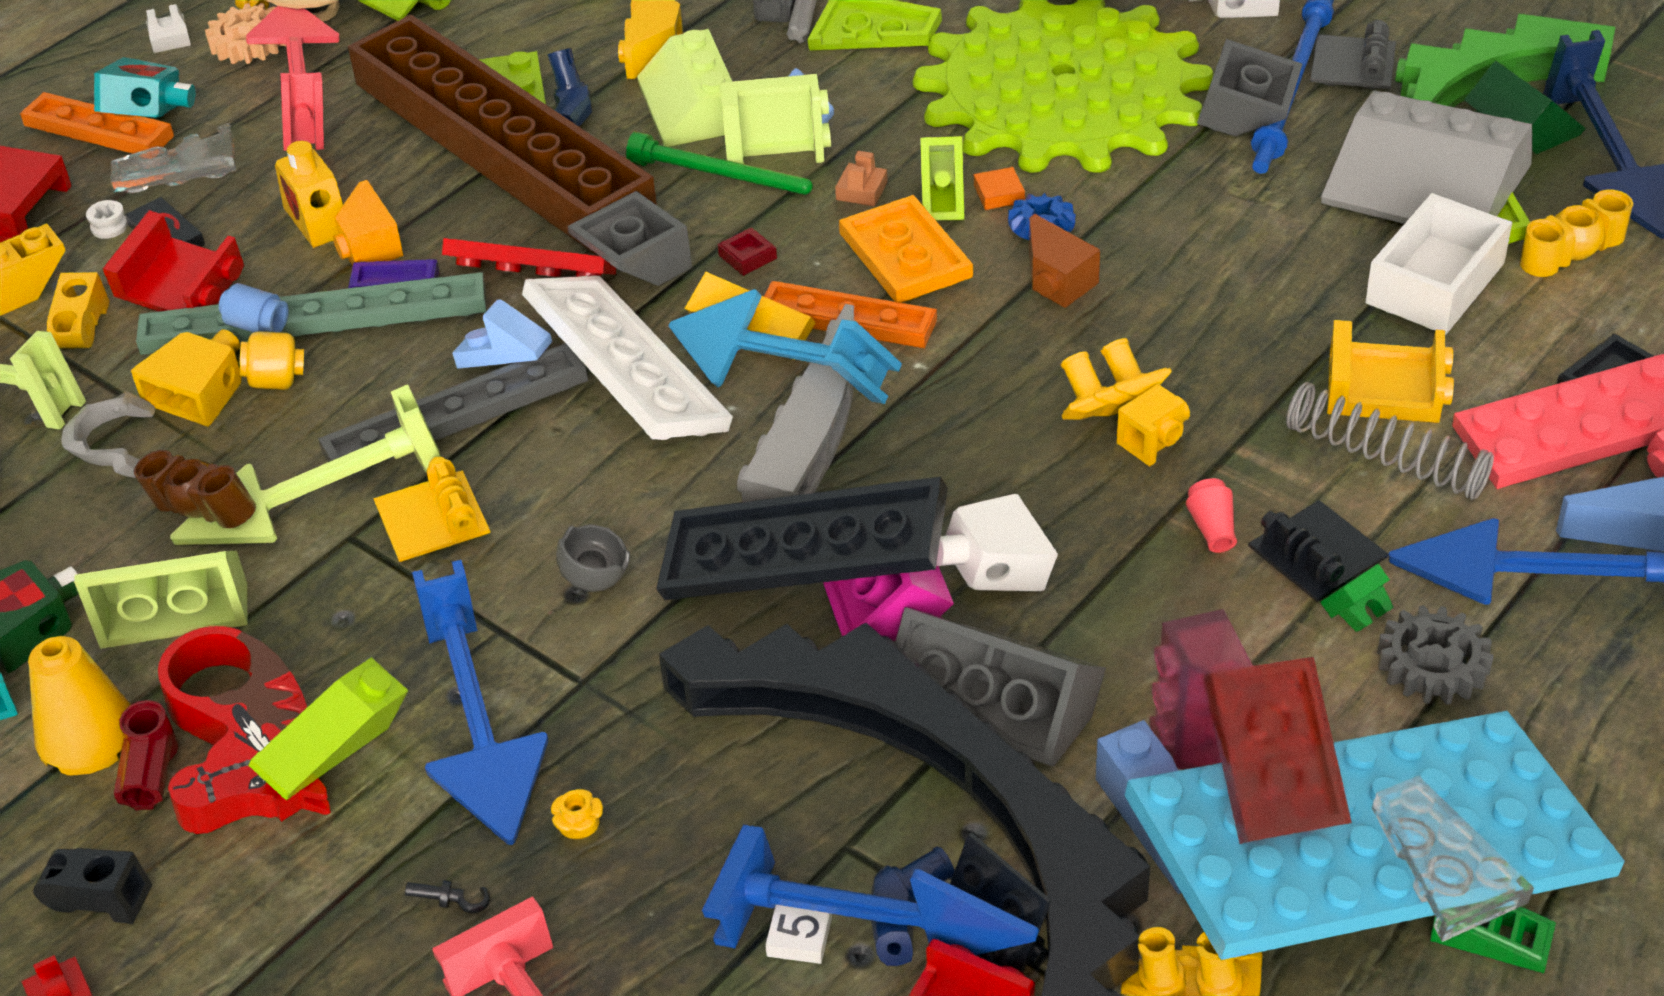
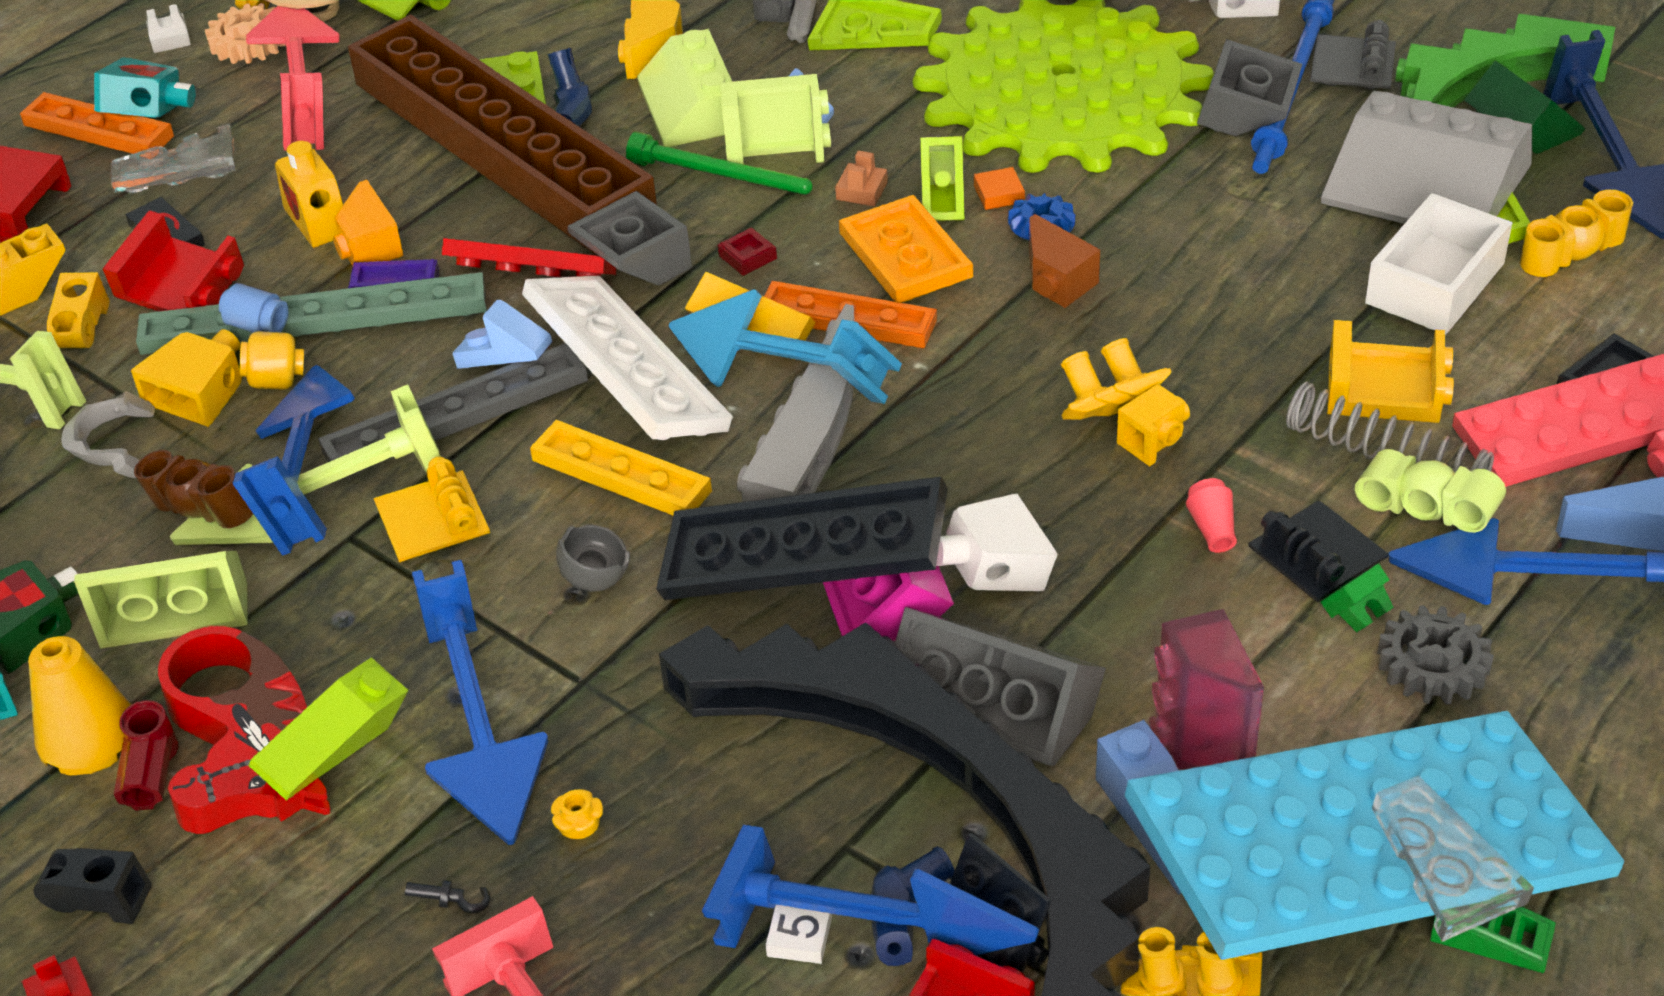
white bush [86,200,128,239] -> none
clear red plate [1203,657,1352,844] -> none
none -> blue piece [233,365,355,556]
none -> yellow plate [530,420,712,515]
none -> yellowish green piece [1354,449,1506,533]

